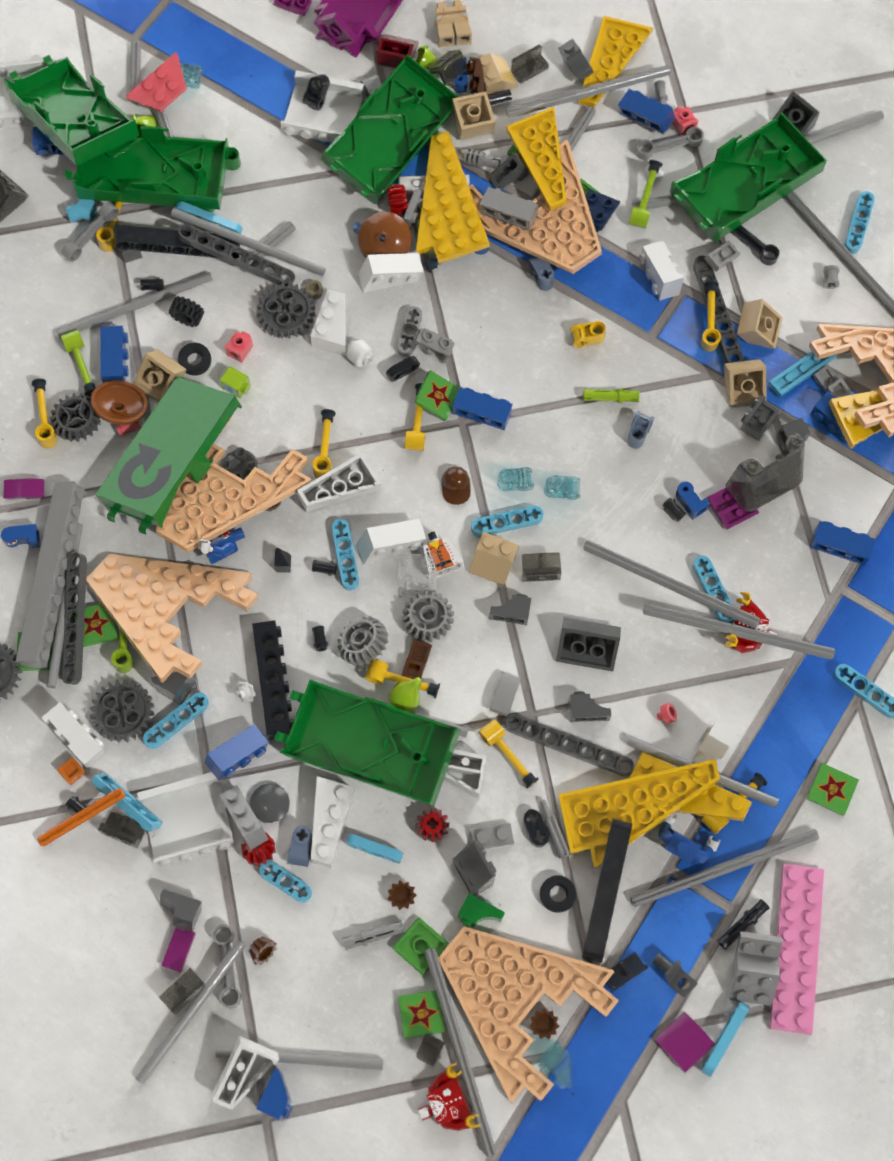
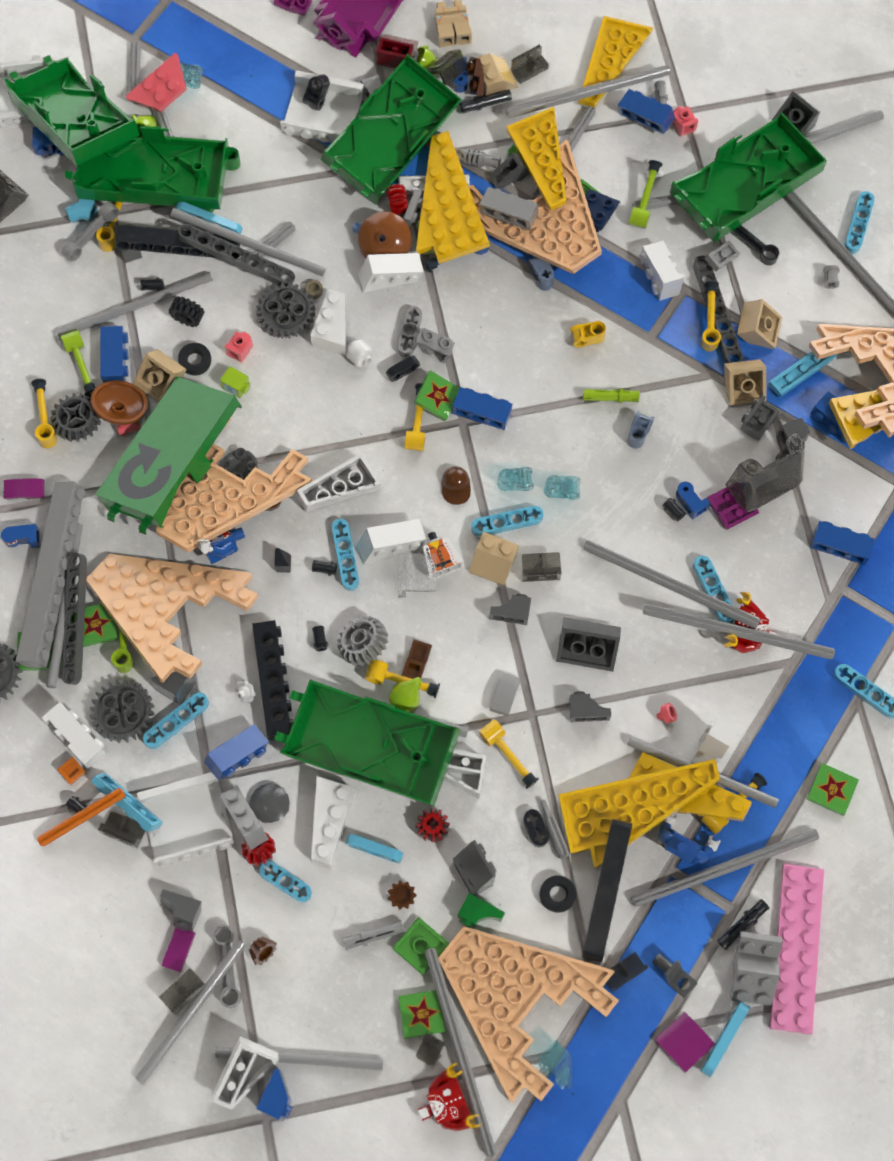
sand blue piece [287,826,312,867] -> none
yellow piece [312,409,336,478] -> none
light grey gear [402,590,454,642] -> none
tan slope [452,92,496,140] -> none
light grey plate [471,823,514,849] -> none
dark grey beam [505,714,634,776] -> none
reddish brown piece [530,1008,560,1039] -> none
dark grey arch [558,38,594,82] -> none
light grey piece [636,127,704,160] -> none
light grey slope [812,365,852,398] -> none

